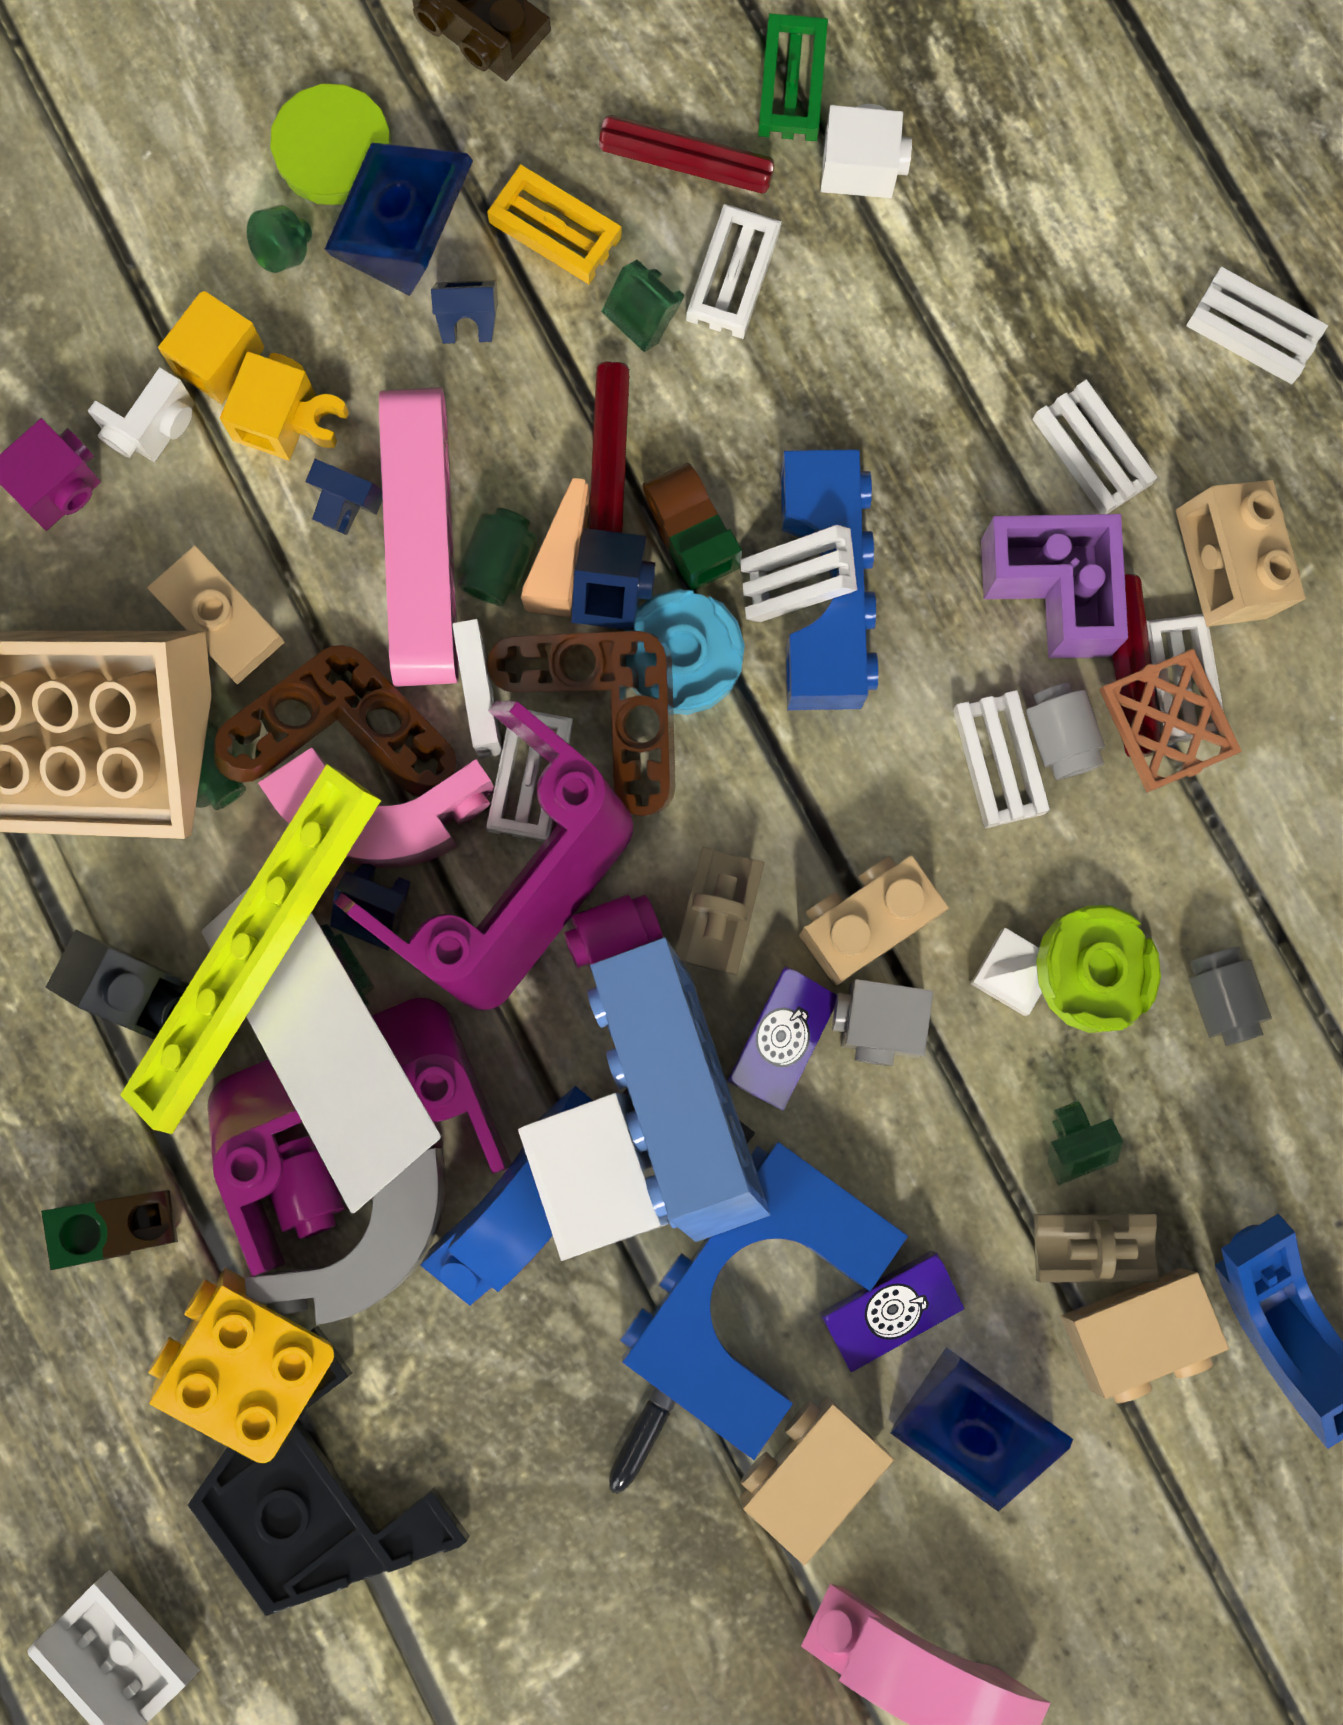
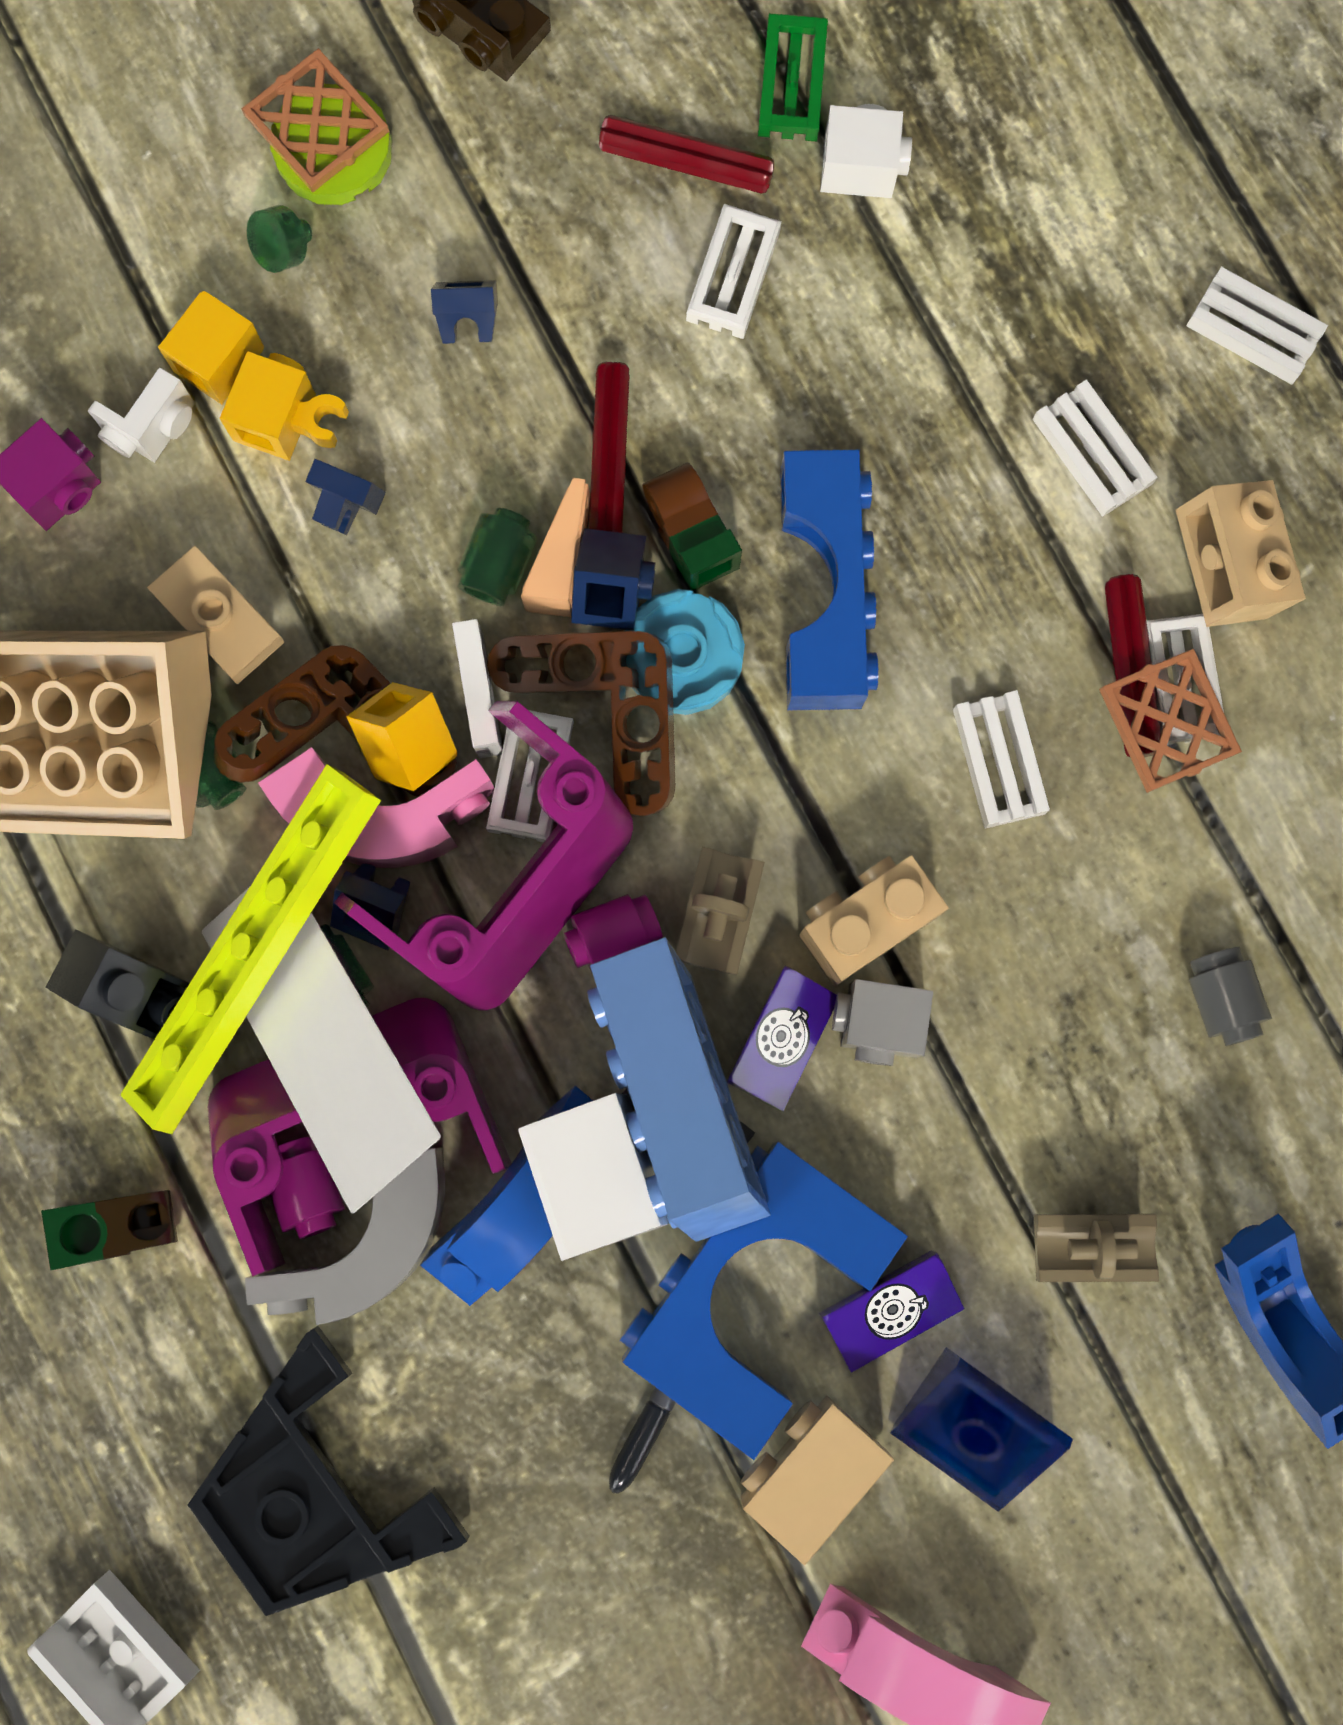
yellow bracket [148,1267,334,1463] -> none
clear blue slope [324,142,473,296] -> none
bright pink beam [379,387,459,687] -> none
yellow tile [487,164,622,285] -> none
clear green tile [601,259,684,352] -> none
white tile [740,525,857,622] -> none
white tile [970,928,1042,1016] -> none
medium lavender brick [981,514,1128,659] -> none
light grey brick [1025,683,1105,781] -> none
lime tile [1036,905,1161,1033] -> none
clear green tile [1047,1101,1123,1185] -> none
tan brick [1060,1268,1229,1403] -> none
none -> nougat window [241,48,390,193]
none -> yellow panel [346,682,457,791]

